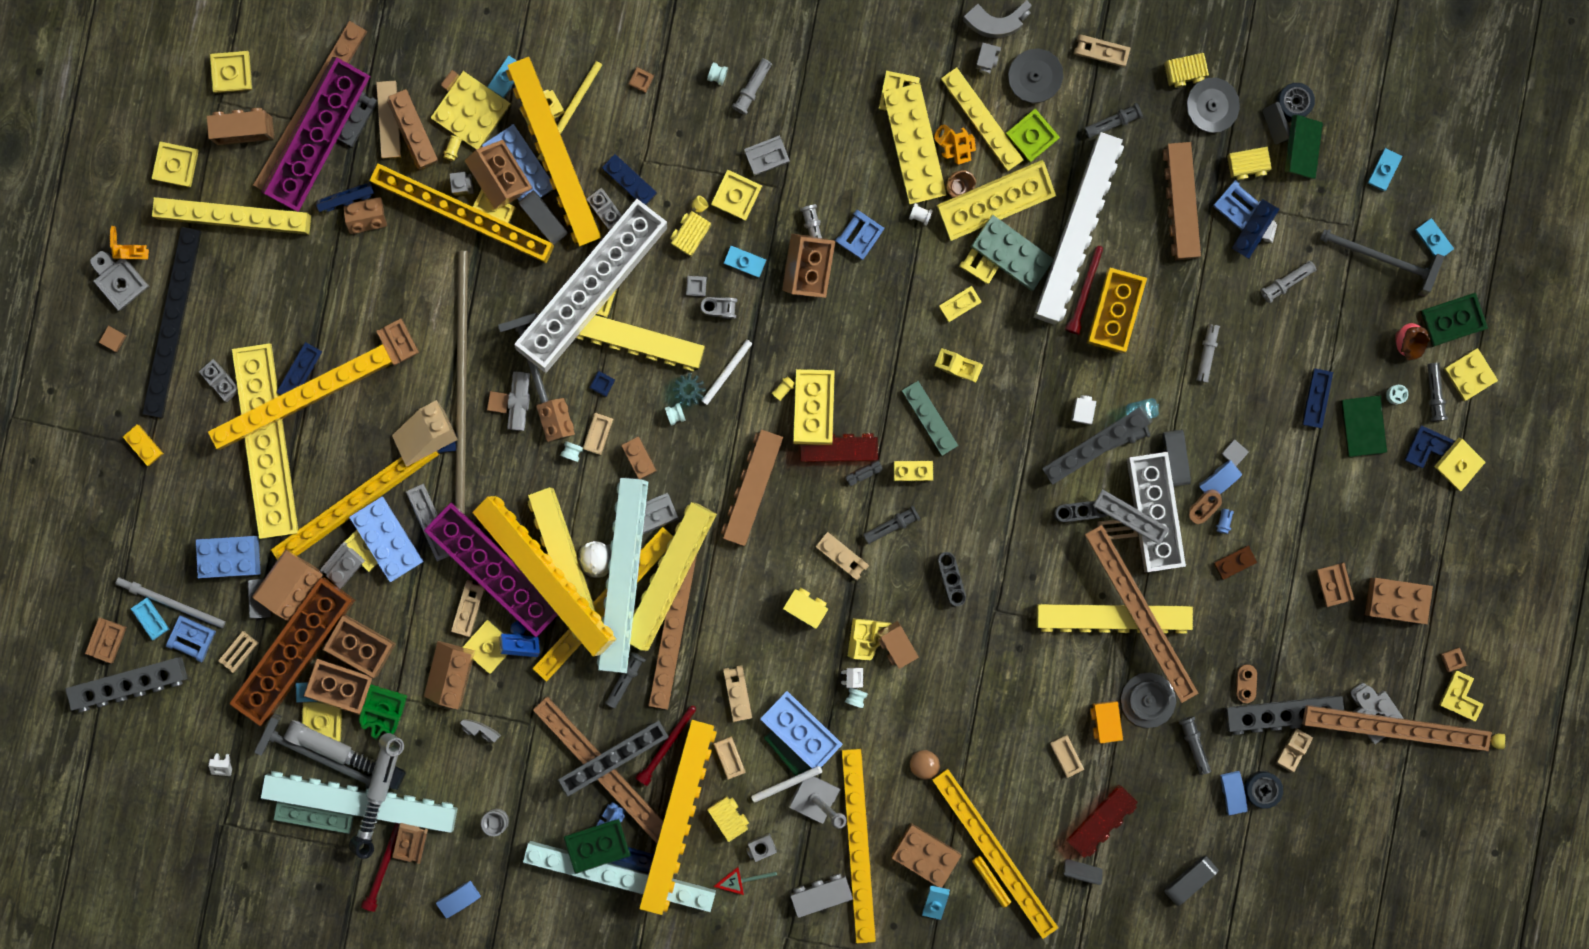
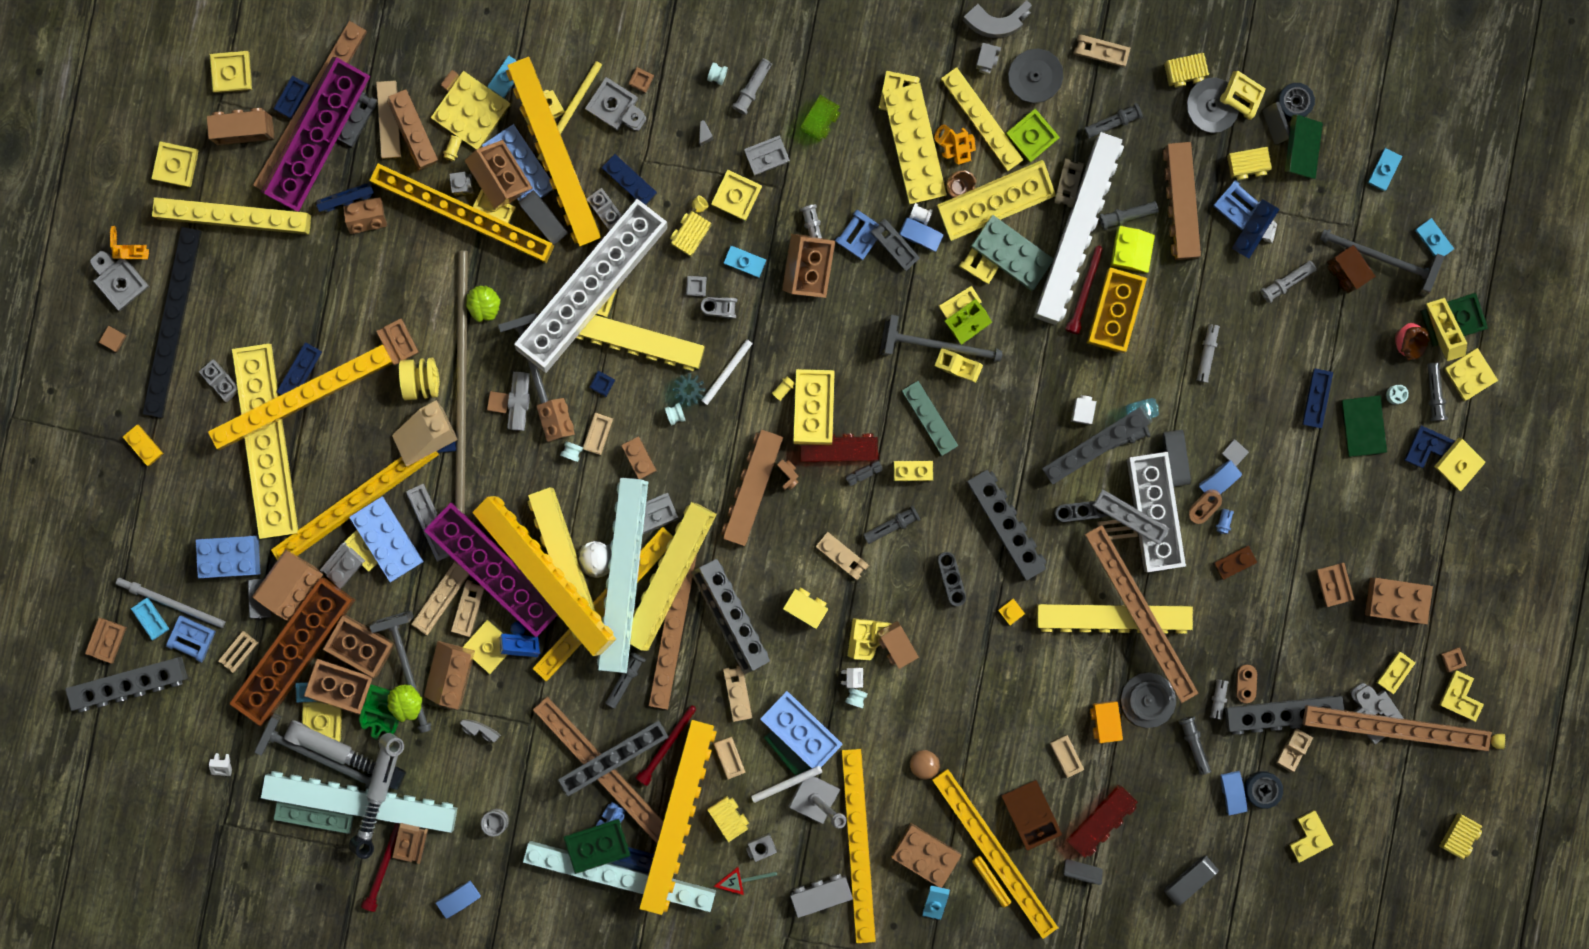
none -> dark blue plate [274,76,310,119]
none -> dark grey tile [370,610,431,733]
none -> lime hair [387,684,422,722]
none -> light yellow wheel [399,357,440,401]
none -> tan tile [411,561,470,635]
none -> lime hair [466,286,501,322]
none -> light grey plate [585,77,646,131]
none -> dark grey brick [691,559,770,675]
none -> light grey slope [700,120,713,146]
none -> medium nougat bracket [777,460,799,490]
none -> clear neon green brick [800,94,841,142]
none -> dark grey plate [870,219,920,271]
none -> dark grey tile [879,315,1002,363]
none -> medium blue slope [899,218,944,252]
none -> lime brick [945,299,992,345]
none -> dark grey brick [967,470,1047,581]
none -> yellow plate [998,599,1025,625]
none -> reddish brown slope [1001,780,1062,851]
none -> dark tan plate [1054,158,1084,208]
none -> dark grey pin [1099,201,1158,230]
none -> neon yellow slope [1110,226,1155,273]
none -> light grey pin [1210,679,1229,719]
none -> light yellow plate [1220,71,1266,120]
none -> light yellow plate [1289,810,1333,863]
none -> reddish brown brick [1327,245,1376,293]
none -> light yellow plate [1376,651,1415,694]
none -> light yellow slope [1426,298,1467,361]
none -> light yellow brick [1439,813,1482,860]

